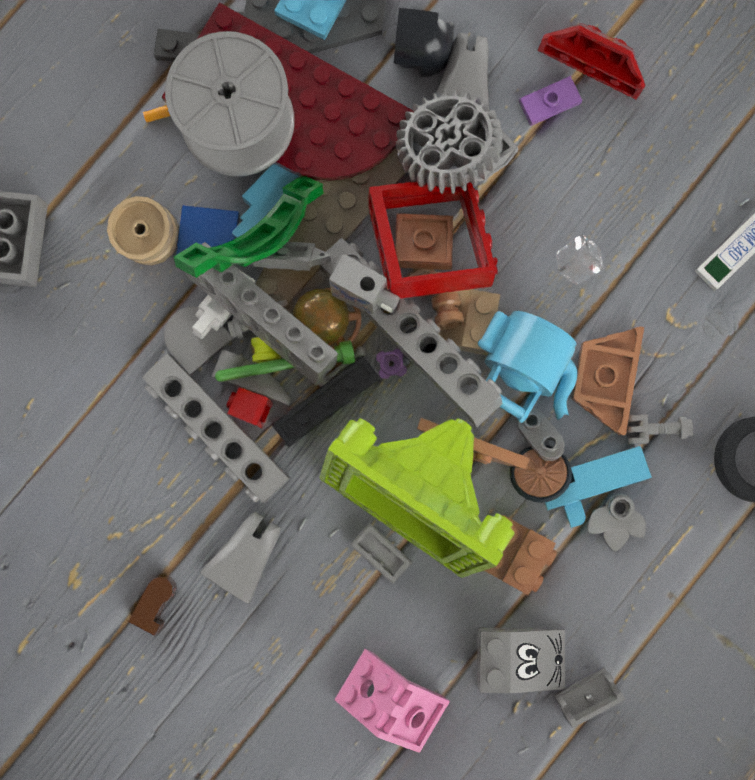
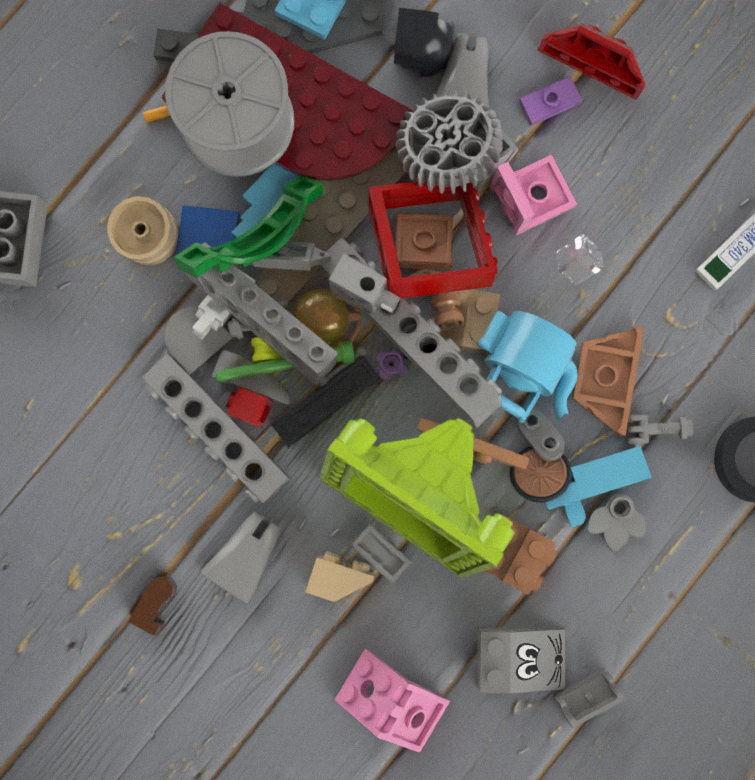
none -> tan slope [305,551,375,602]
none -> bright pink bracket [490,155,577,236]

